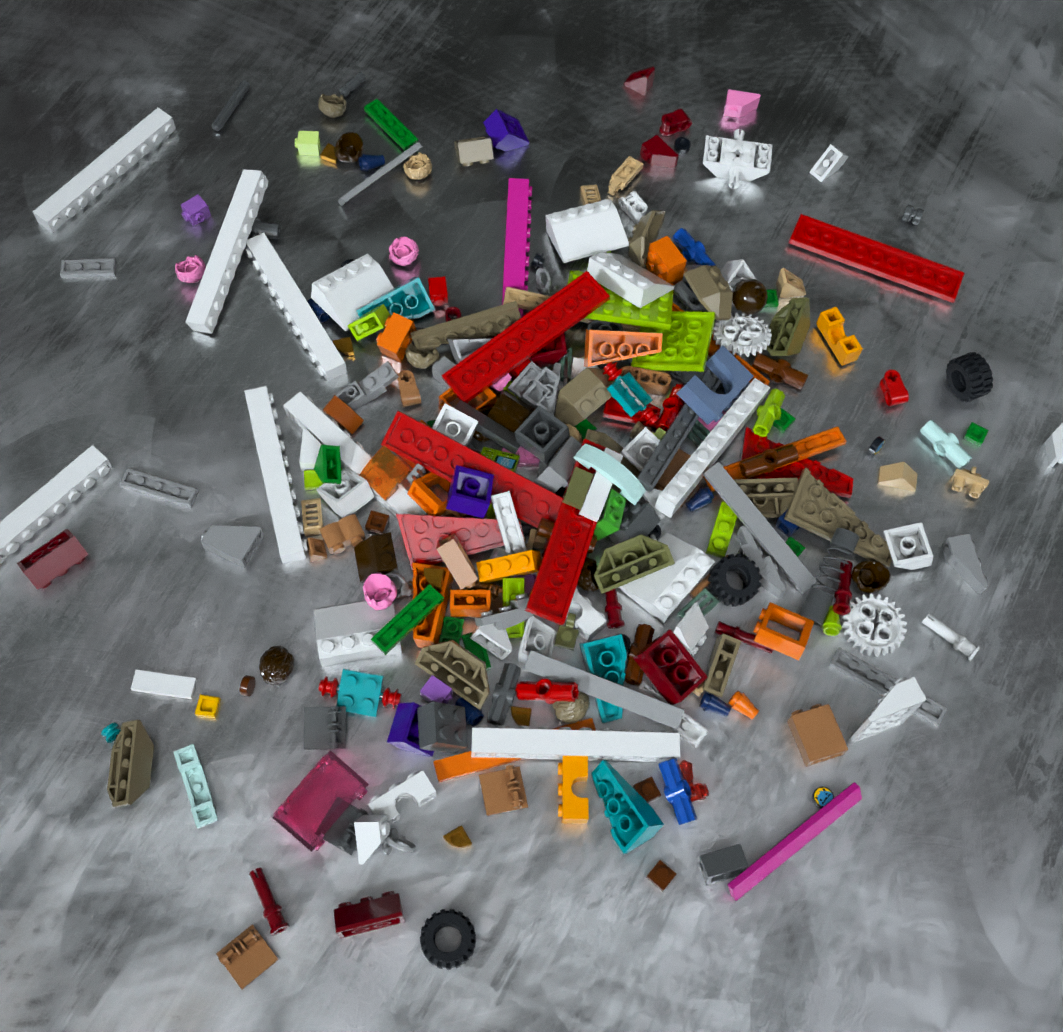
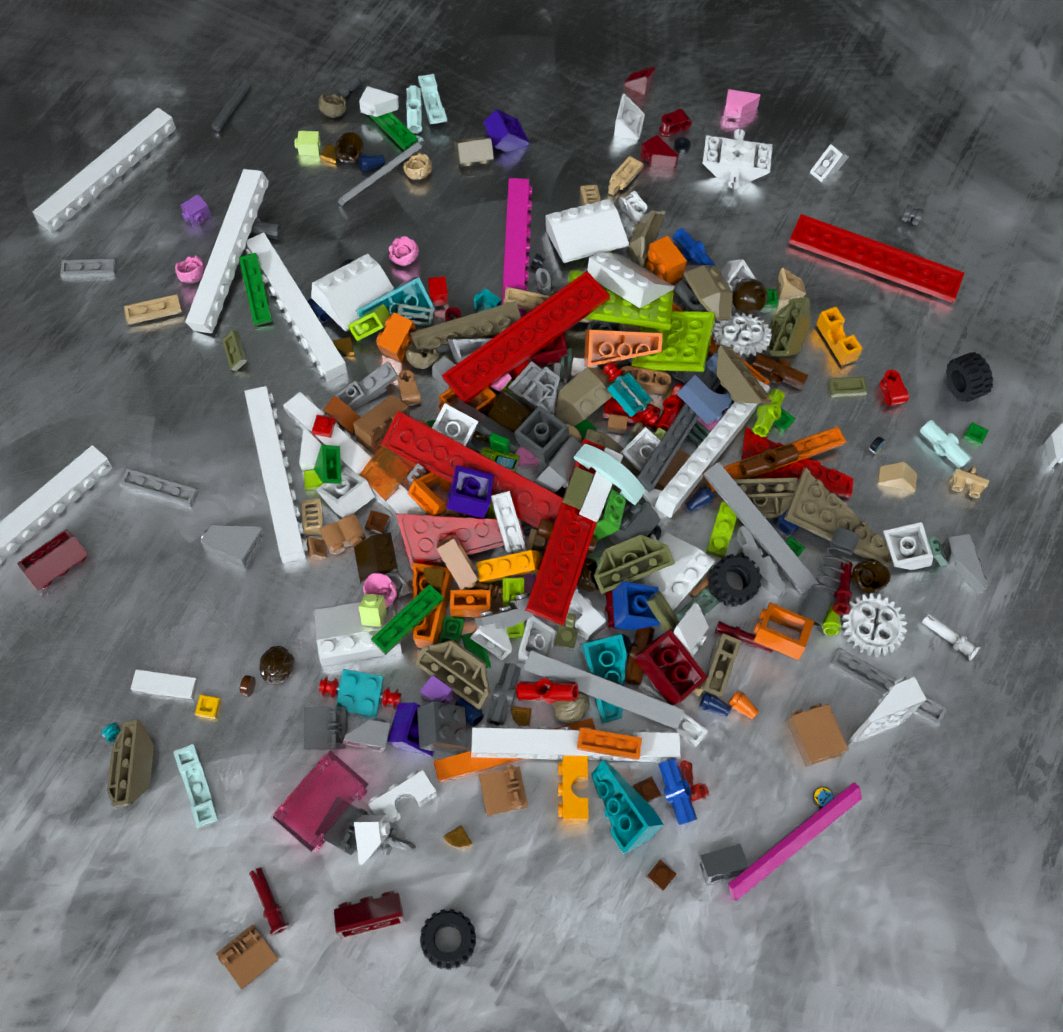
none -> tan plate [124,294,182,325]
none -> olive plate [222,330,247,371]
none -> green plate [239,253,273,326]
none -> red plate [312,415,336,438]
none -> light grey slope [342,718,390,752]
none -> medium nougat wedge [353,395,410,454]
none -> white slope [359,86,399,117]
none -> yellowish green brick [359,594,387,627]
none -> sand green tile [397,303,434,327]
none -> light aqua piece [406,86,422,134]
none -> light aqua slope [418,74,447,124]
none -> teal bracket [473,288,502,311]
none -> green tile [489,433,510,455]
none -> orange plate [576,727,642,760]
none -> medium nougat slope [607,413,628,434]
none -> blue slope [612,582,660,630]
none -> white slope [614,94,645,140]
none -> olive tile [647,591,680,632]
none -> dark tan wedge [716,346,772,404]
none -> olive tile [827,377,868,398]
none -> sand green tile [928,536,949,567]

